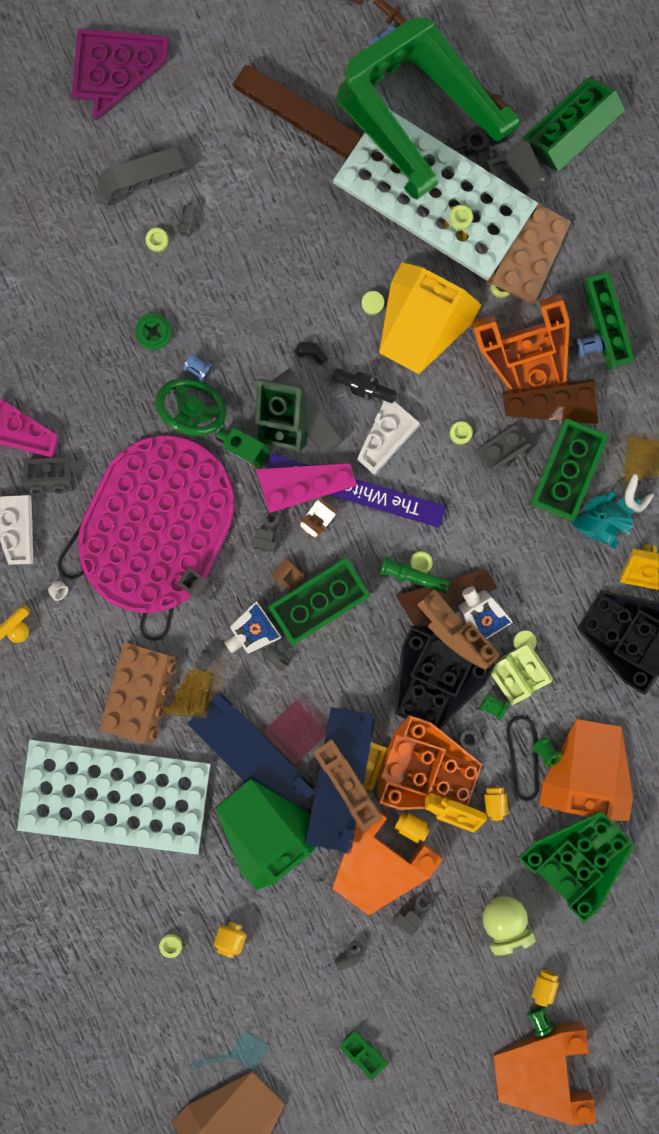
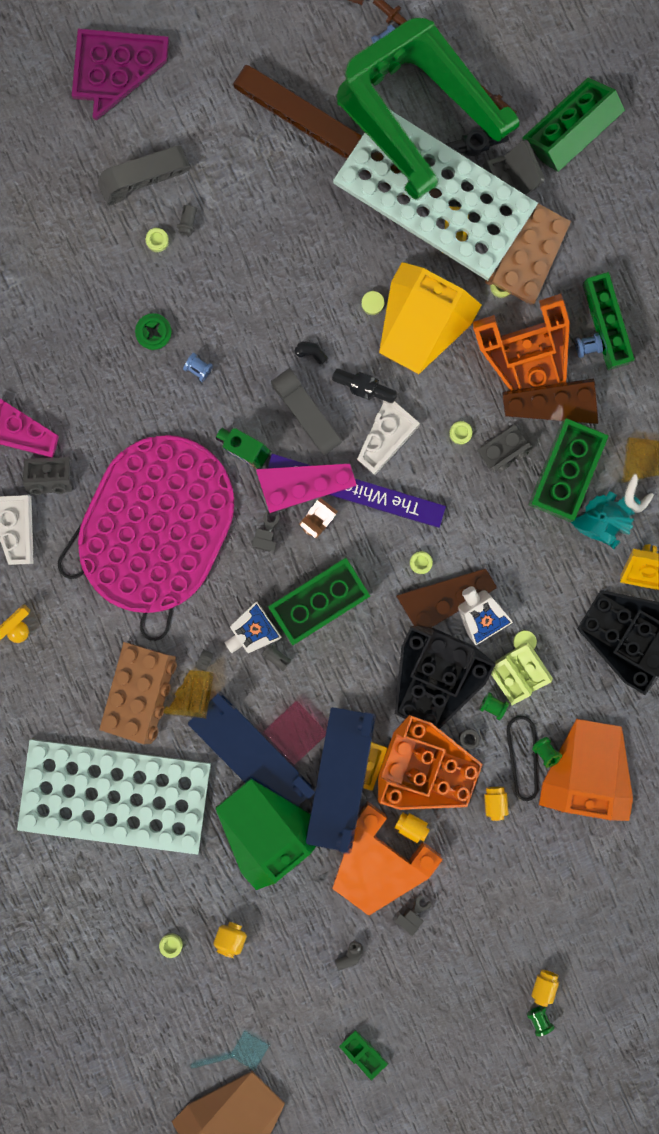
white hinge [48,581,69,601] -> none
green piece [155,378,227,436] -> none
dark grey piece [177,567,216,601] -> none
dark green slope [255,378,307,451] -> none
medium nougat slope [271,558,306,592] -> none
medium nougat slope [313,740,382,831] -> none
green pin [380,556,451,594] -> none
medium nougat slope [417,589,500,670] -> none
yellow hinge [425,794,487,833] -> none
yellowish green tile [449,205,473,230] -> none
yellowish green tile [482,895,536,955] -> none
orange wedge [493,1022,596,1125] -> none
green wedge [518,811,635,923] -> none

